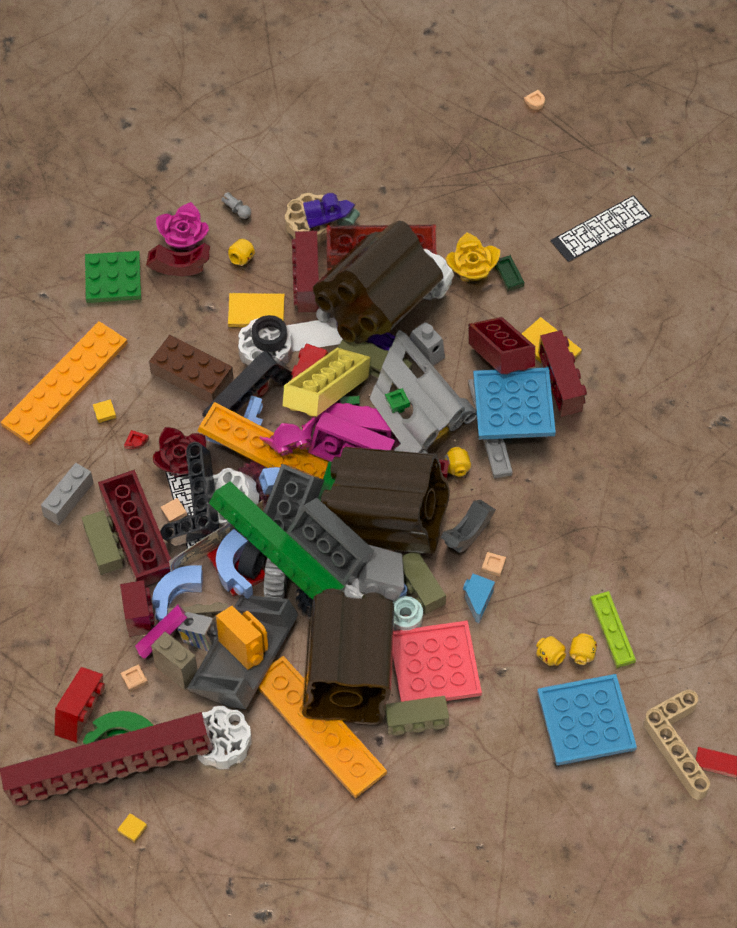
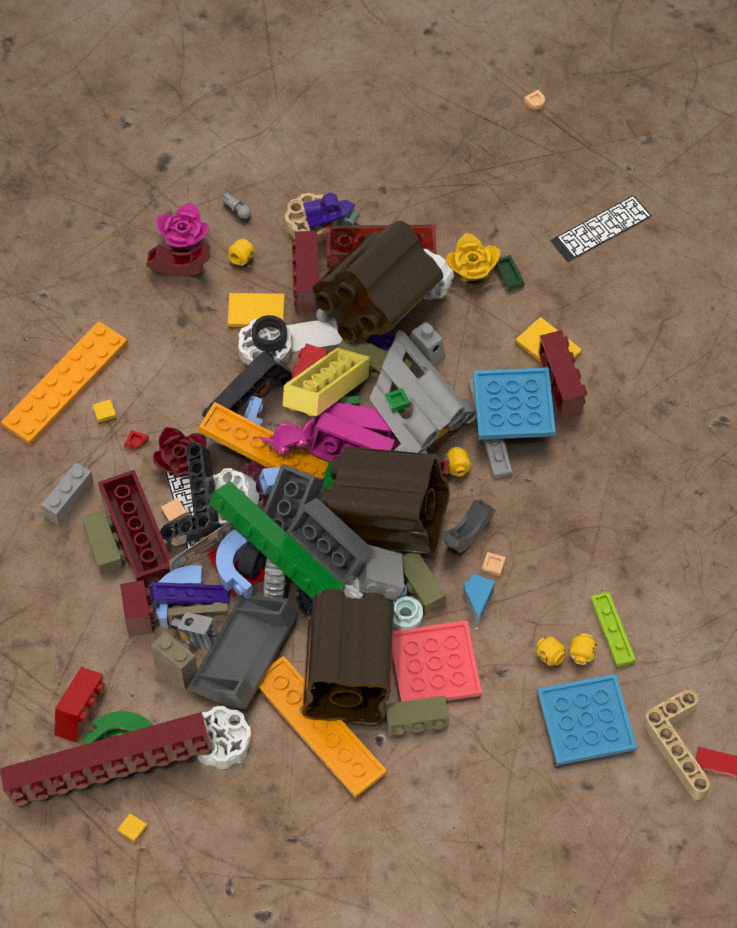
green plate [85,251,141,303] -> none
light nougat tile [121,664,148,692] -> none
dark pink tile [135,605,187,659] -> none
reddish brown brick [149,334,234,404] -> none
light orange brick [216,606,268,670] -> none
dark red brick [468,317,535,374] -> none
none -> dark purple tile [150,582,229,605]

